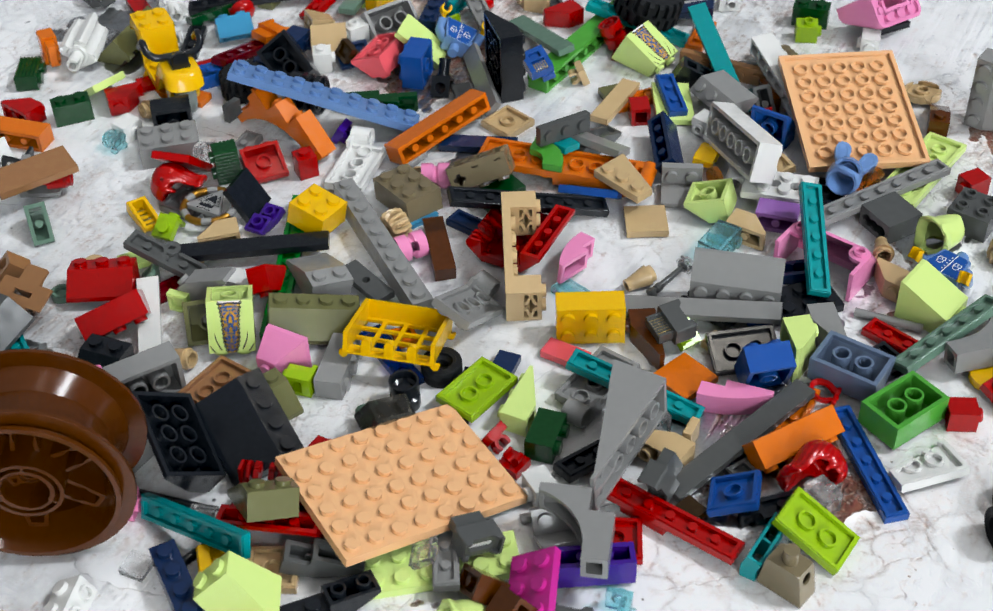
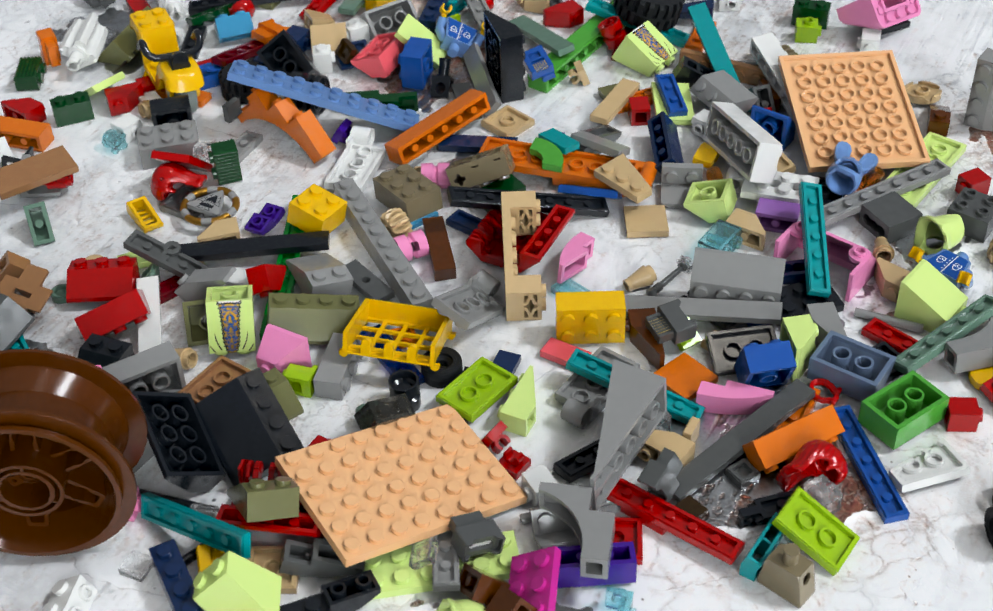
lime bracket [151,212,186,241] -> none
yellowish green tile [166,289,191,313] -> none
black tile [223,167,271,223] -> none
red plate [239,140,289,184] -> none
red brick [291,146,319,181] -> none
dark green brick [524,407,570,465] -> none
dark grey plate [536,110,590,147] -> none
blue tile [706,470,762,518] -> none

